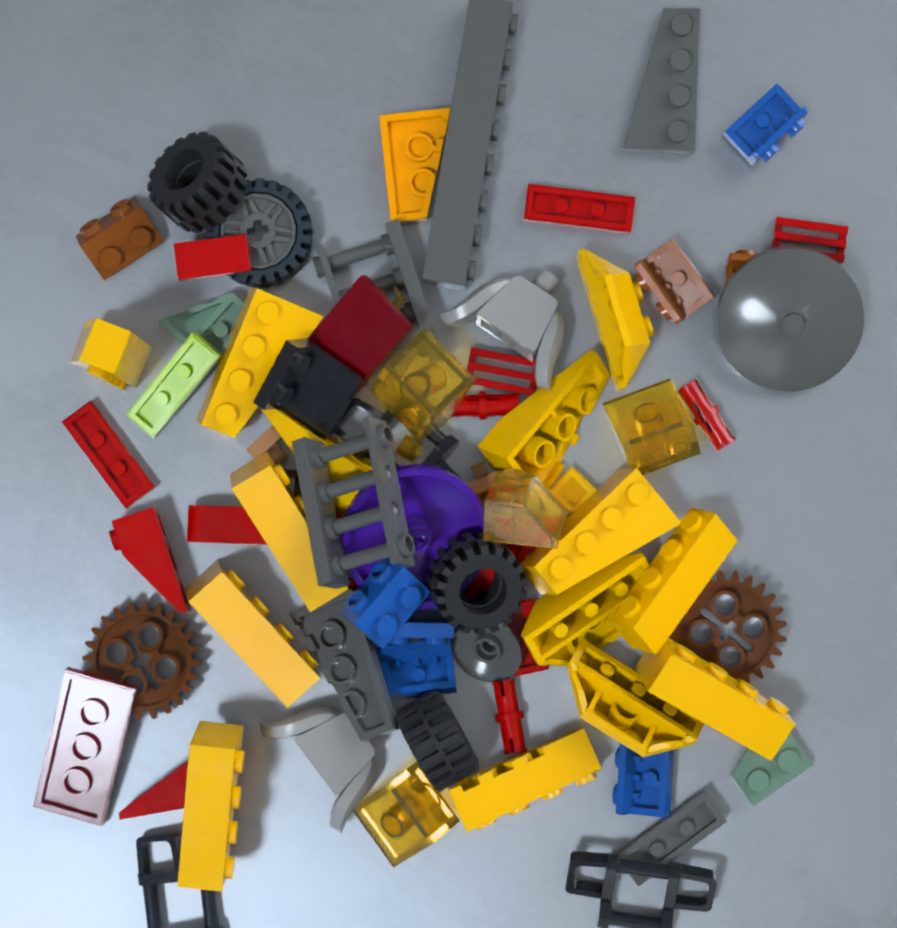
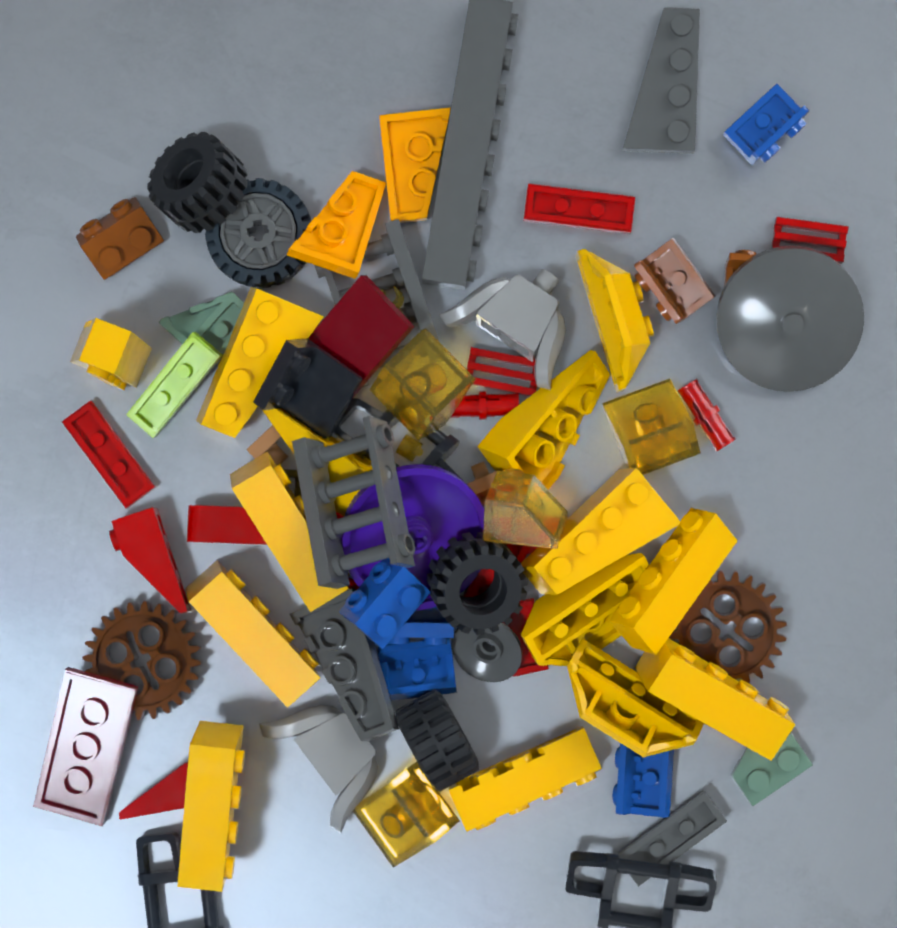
red tile [173,234,252,281] -> none
red pin [492,678,527,755] -> none
yellow tile [547,466,597,516] -> none
none -> light orange wing [287,171,386,279]

